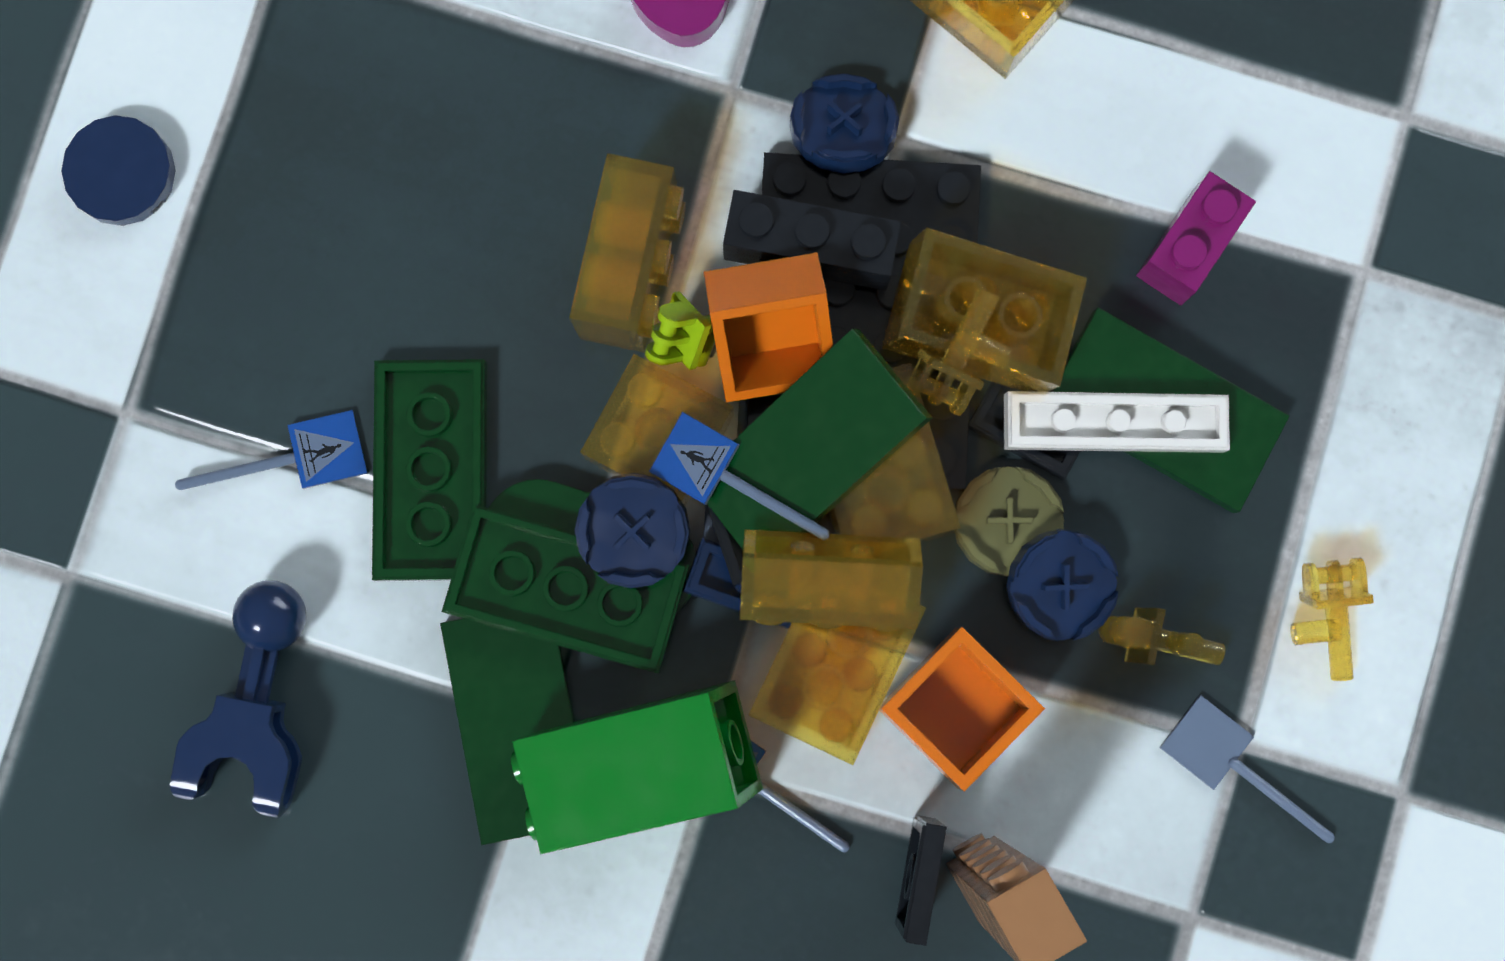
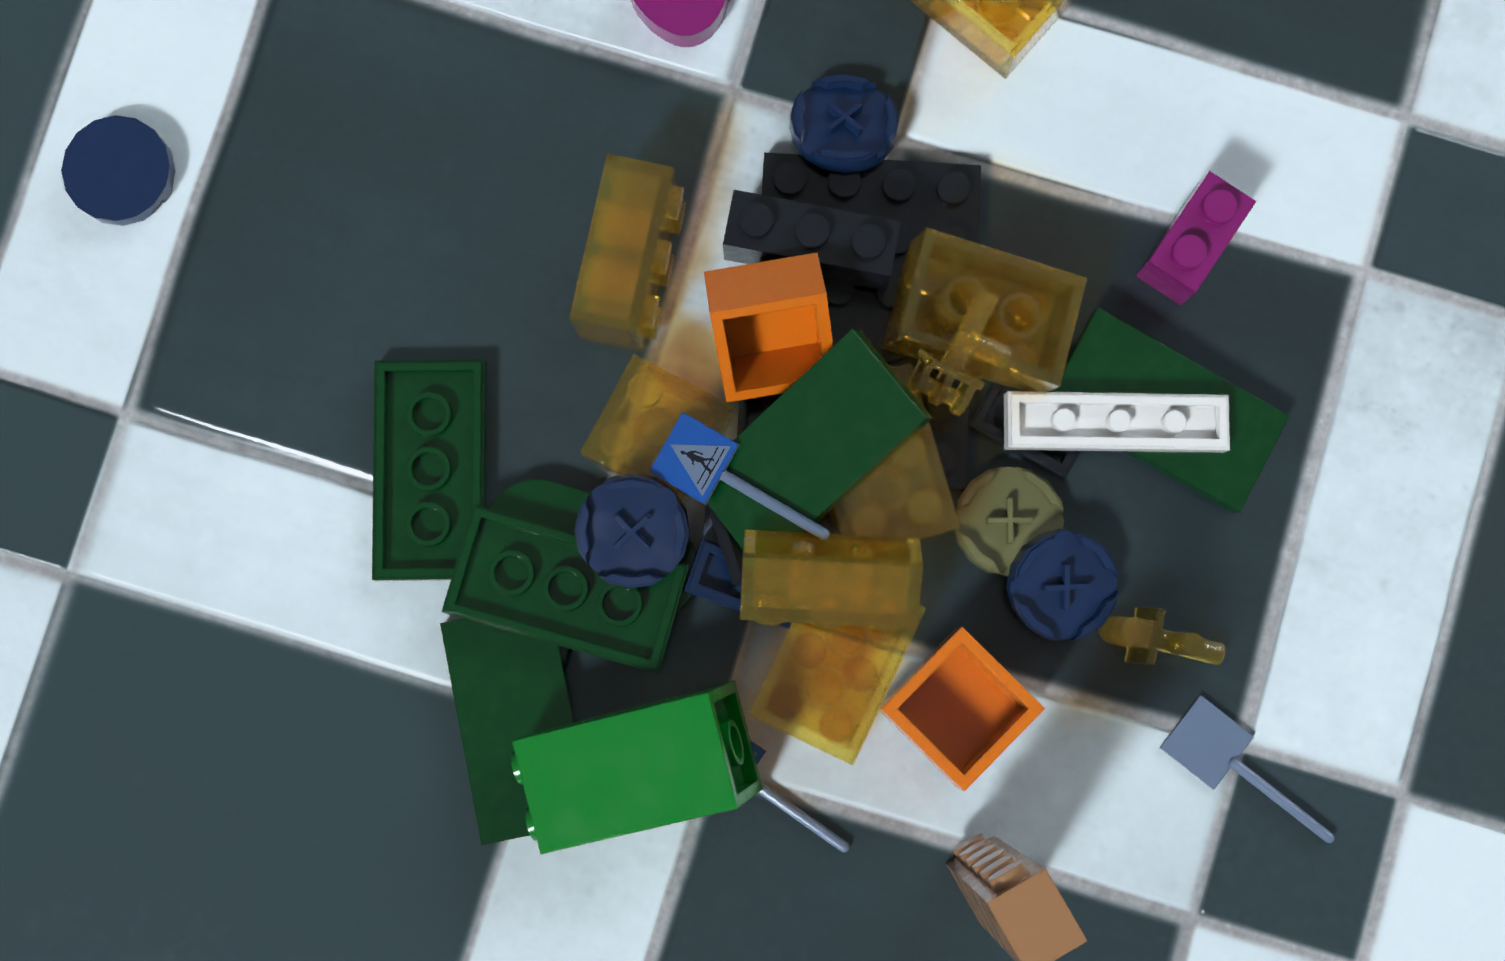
dark blue piece [170,580,307,819] -> none
piece [175,410,368,490] -> none
lime arm [645,291,715,370] -> none
black tile [895,815,947,946] -> none
clear yellow arm [1290,557,1374,681] -> none

